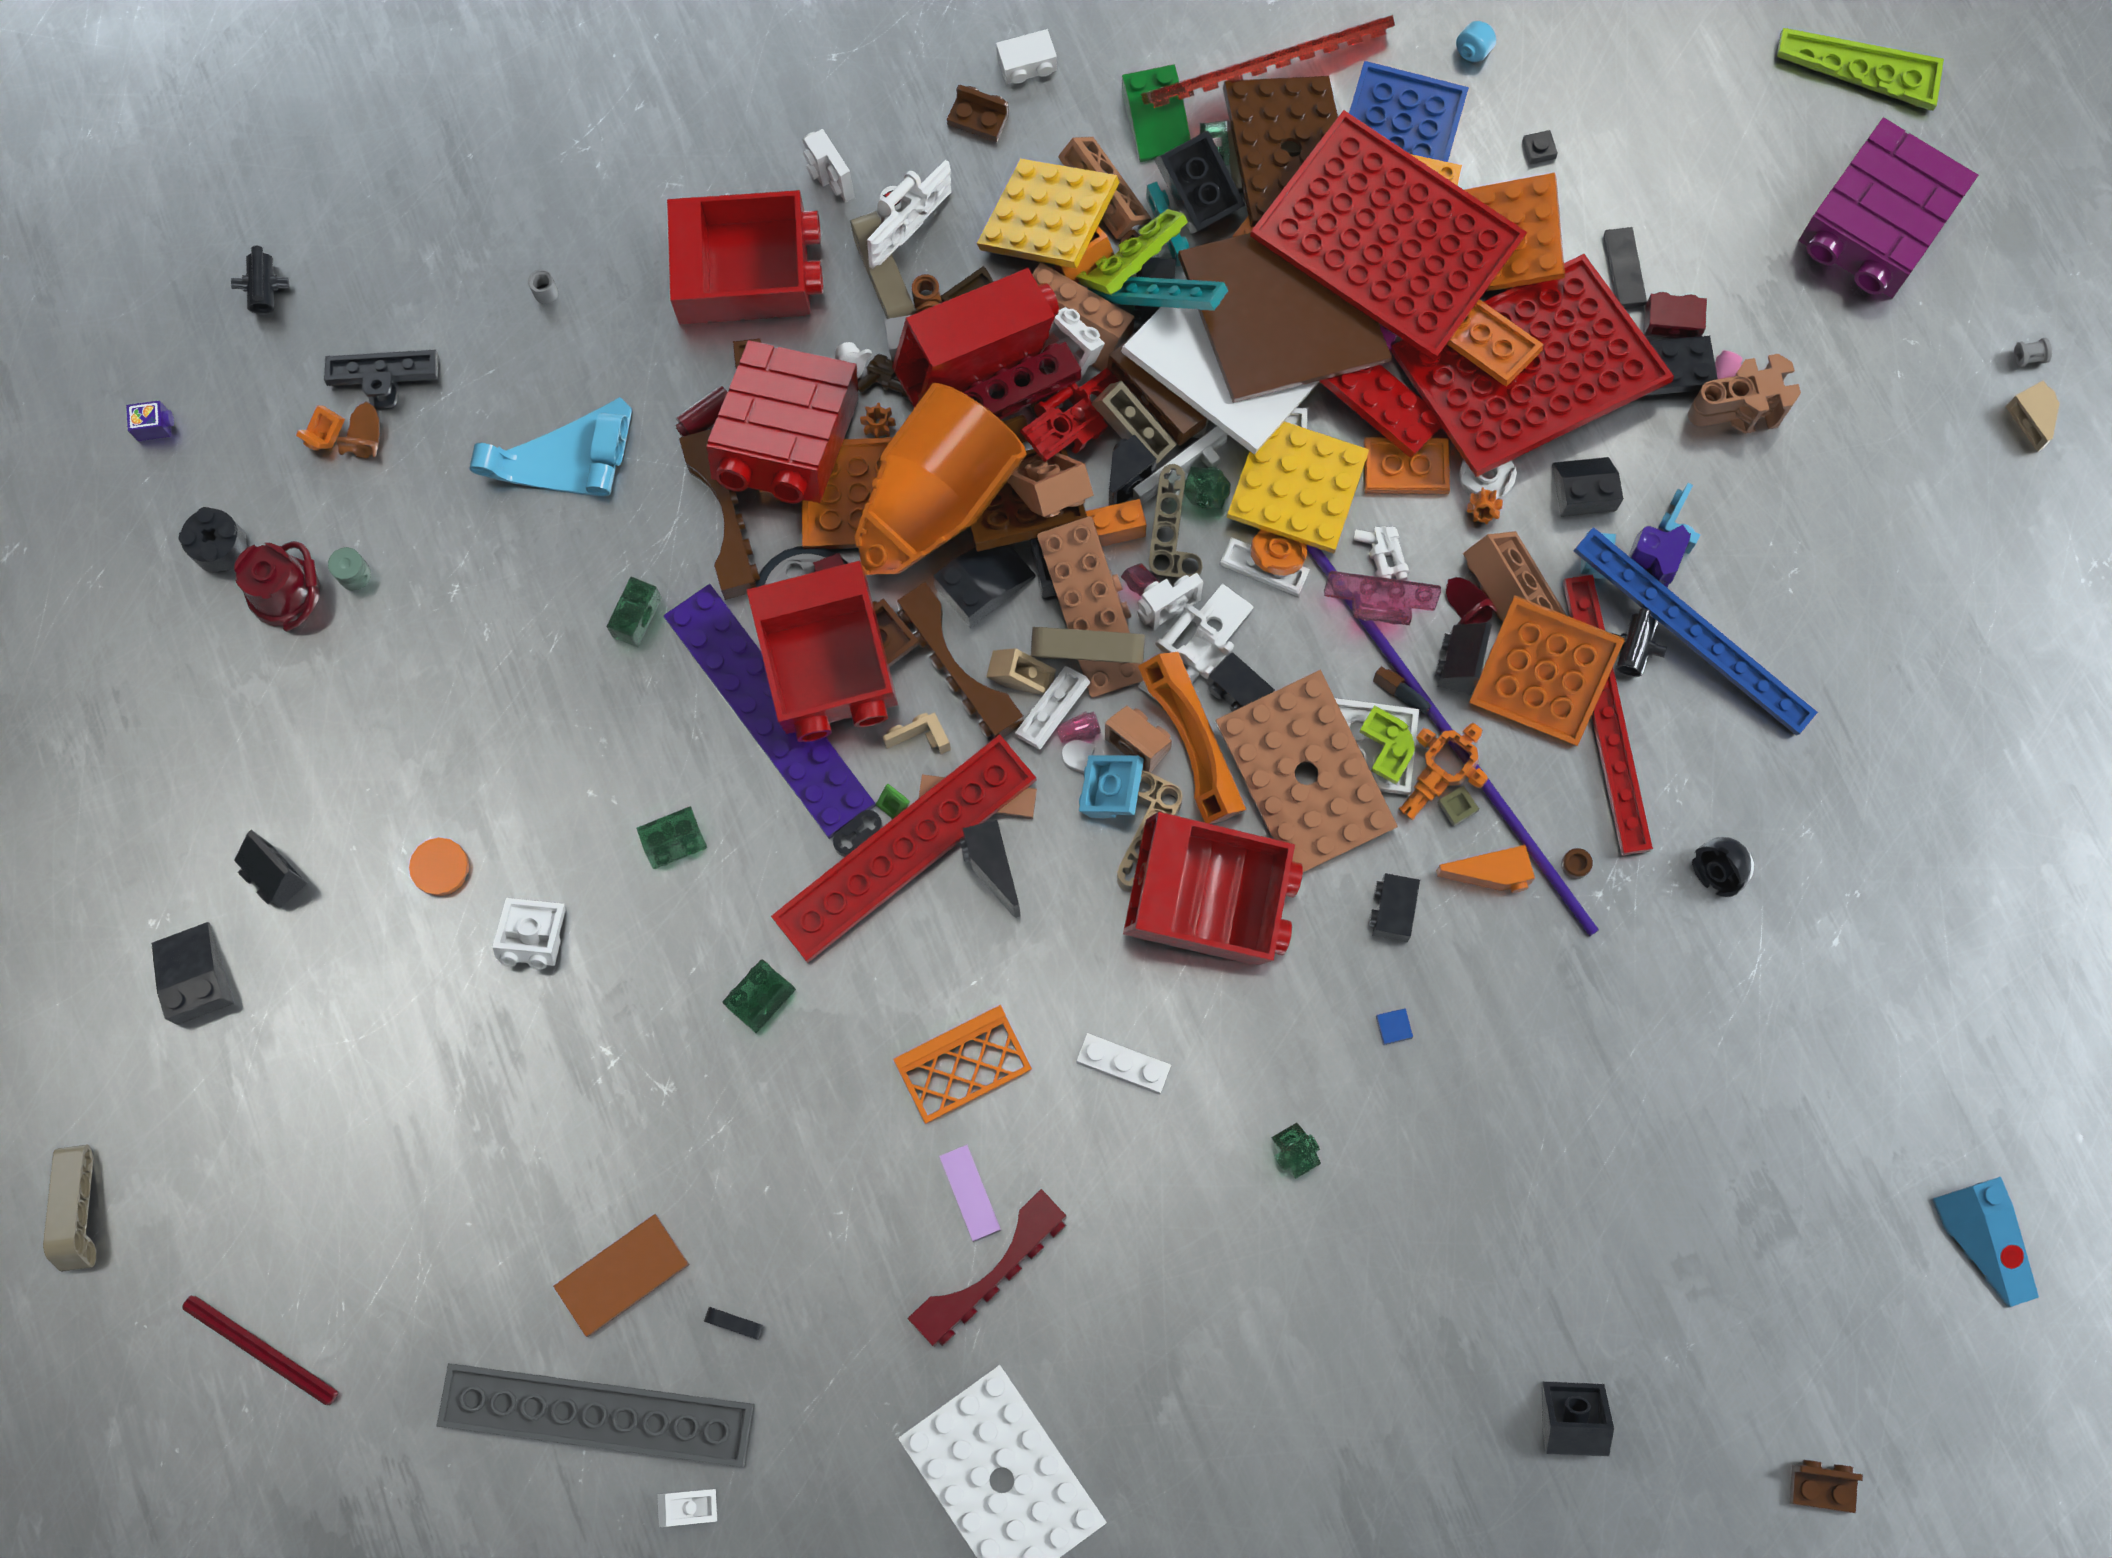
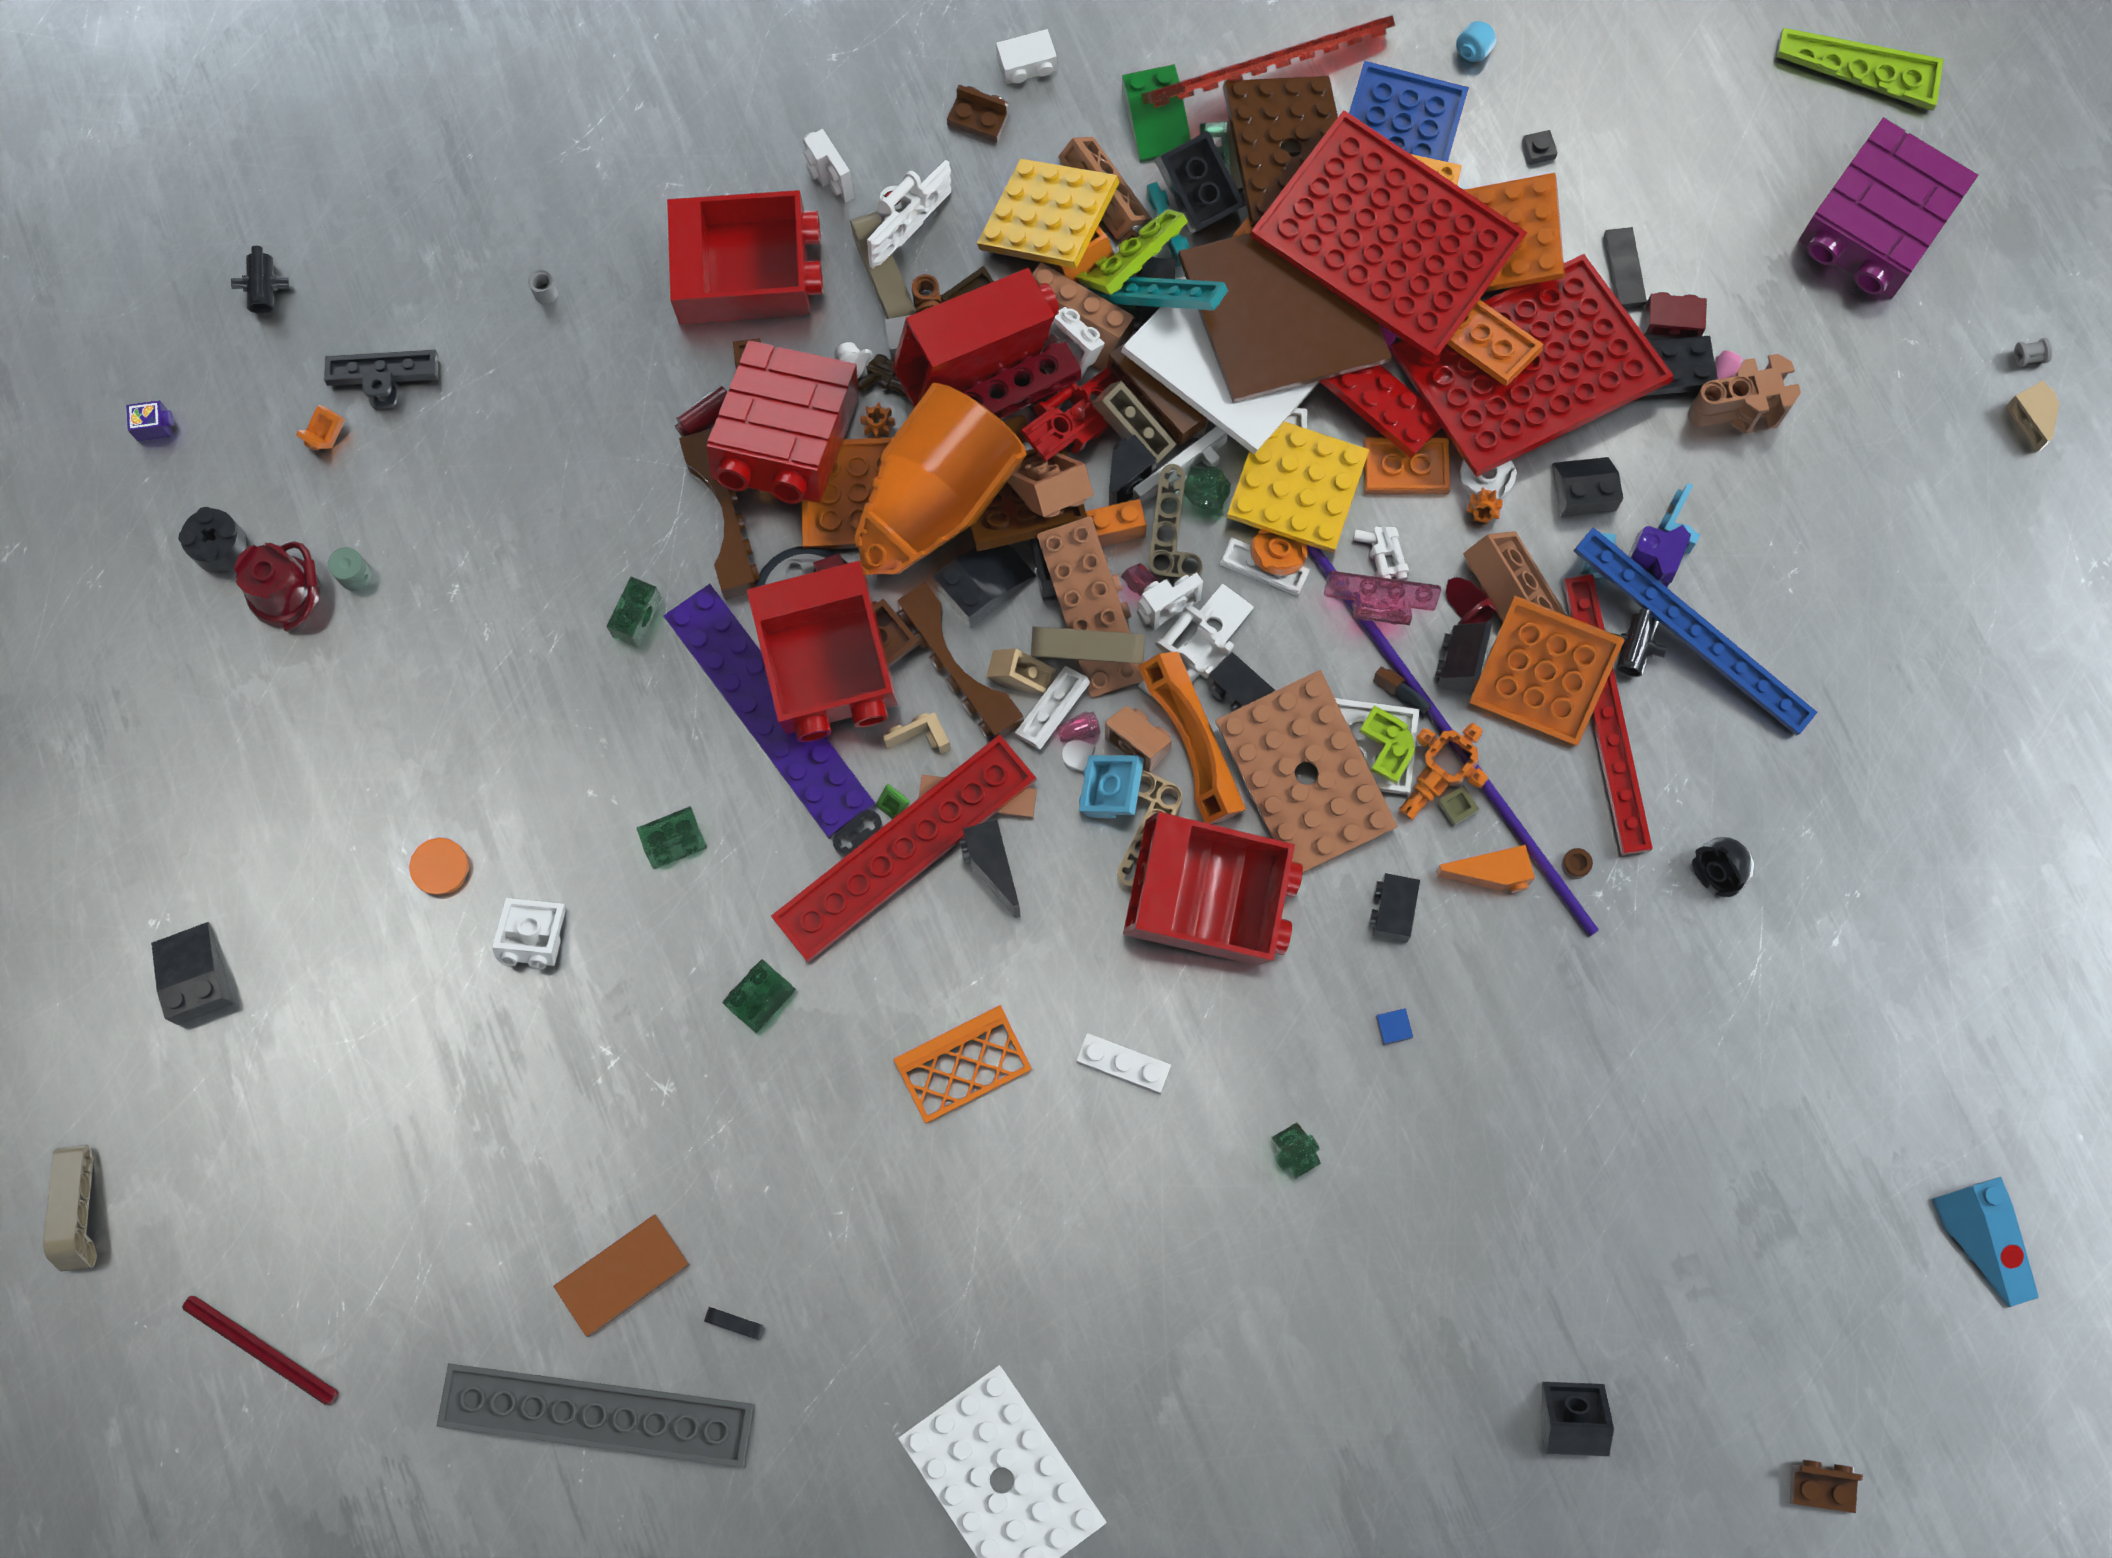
black slope [234,829,308,907] -> none
dark orange piece [336,401,380,458] -> none
medium azure panel [469,397,632,496] -> none
white slope [657,1489,717,1527] -> none
dark red arch [907,1189,1067,1347] -> none
lavender tile [939,1145,1001,1242] -> none

